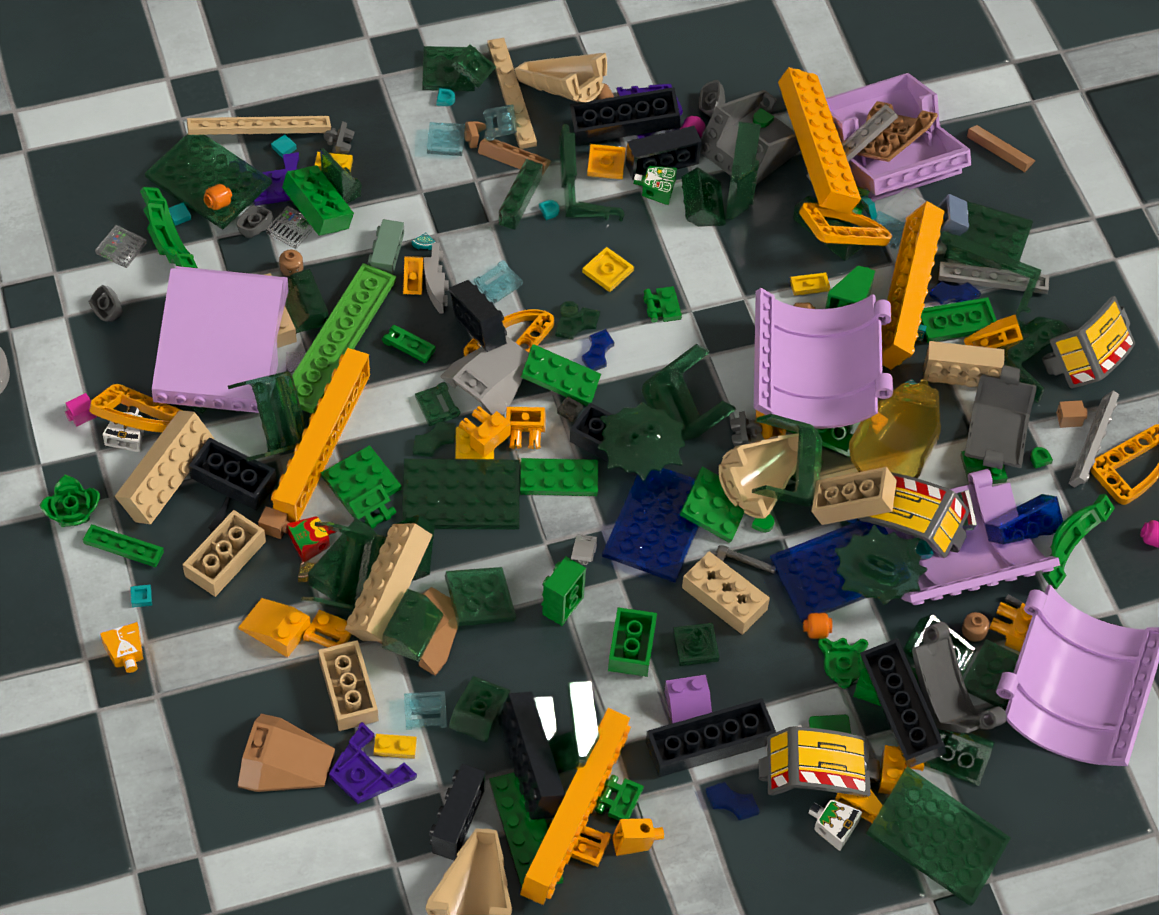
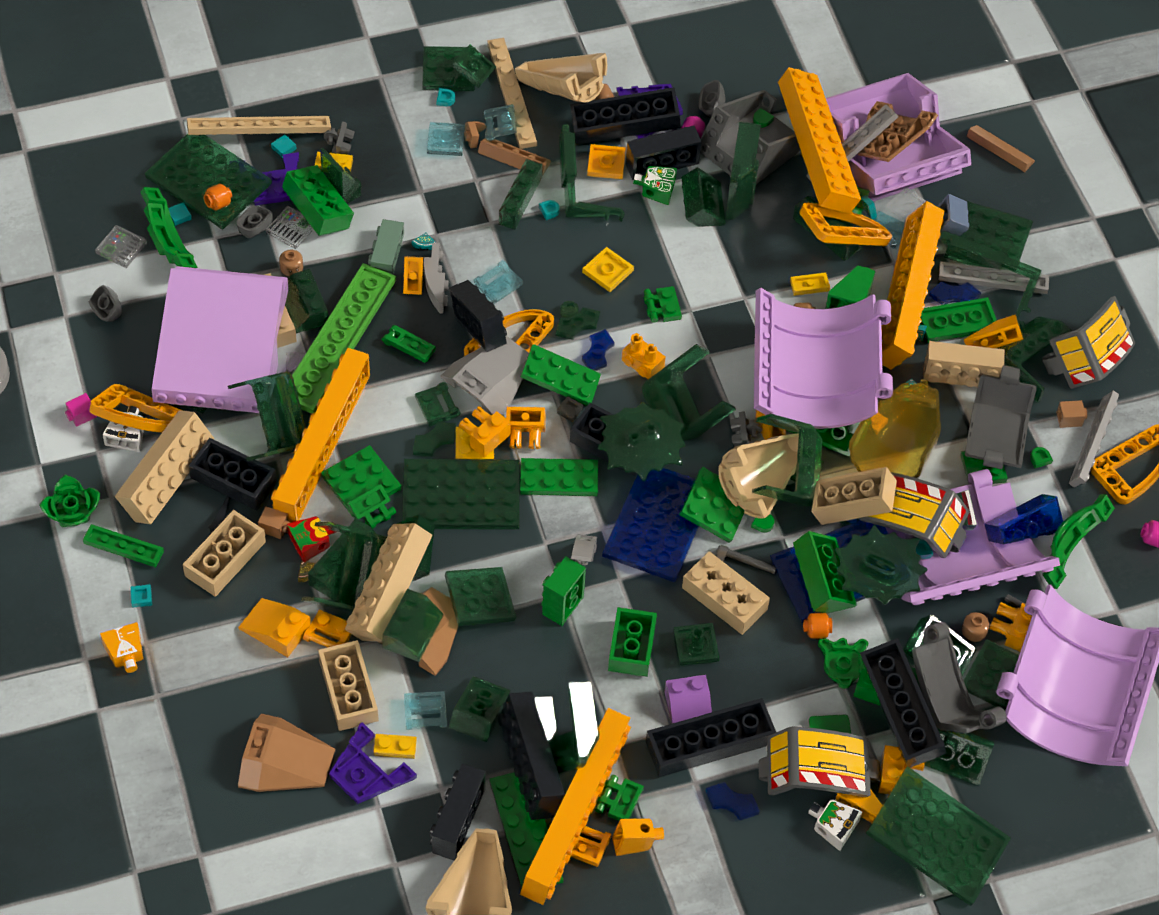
none -> light orange brick [622,333,666,381]
none -> green slope [793,531,857,614]

